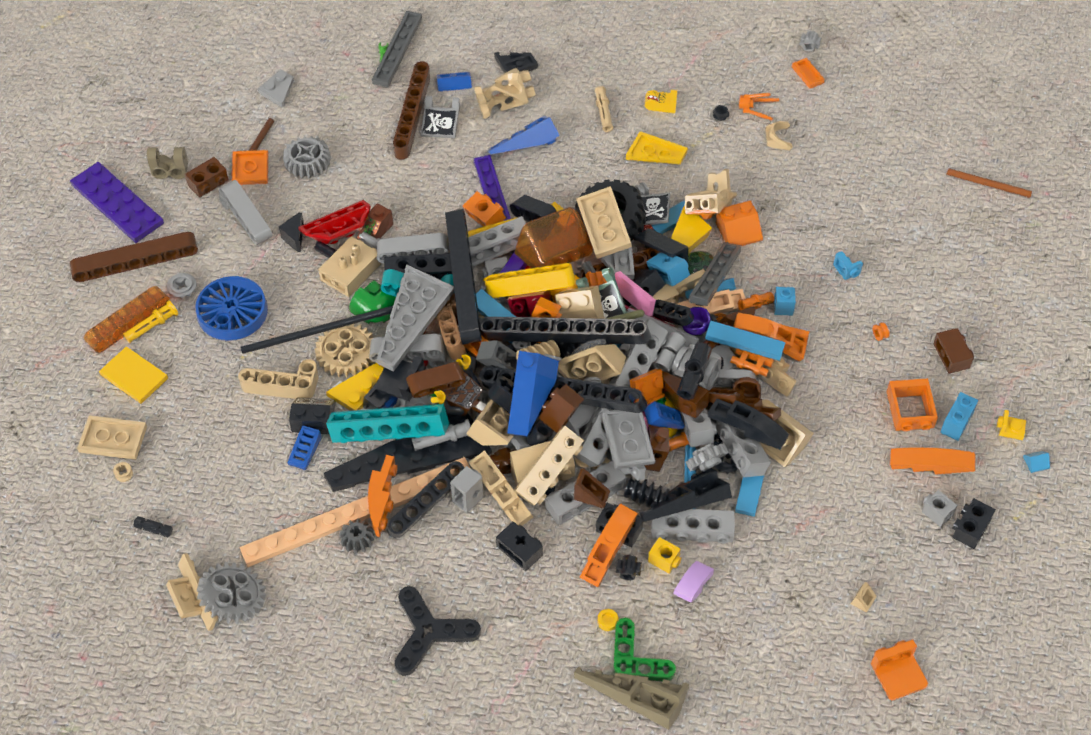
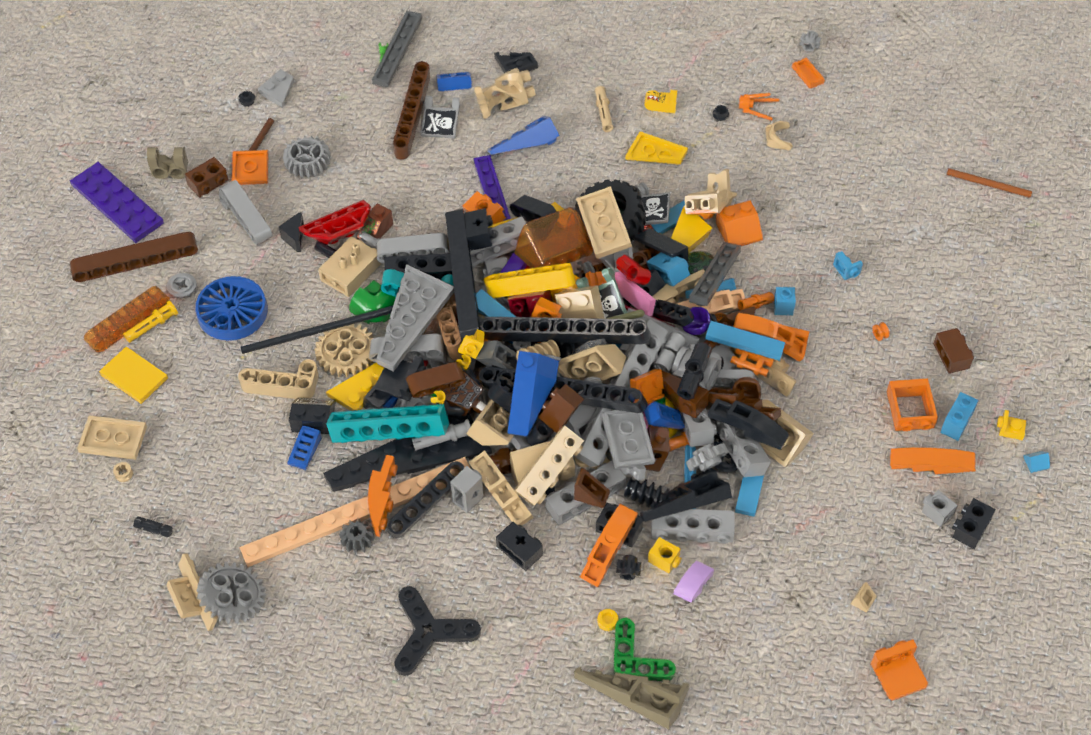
none -> black plate [239,91,255,107]
none -> yellow bracket [458,329,484,359]
none -> black brick [464,208,495,251]
none -> red piece [616,254,651,285]

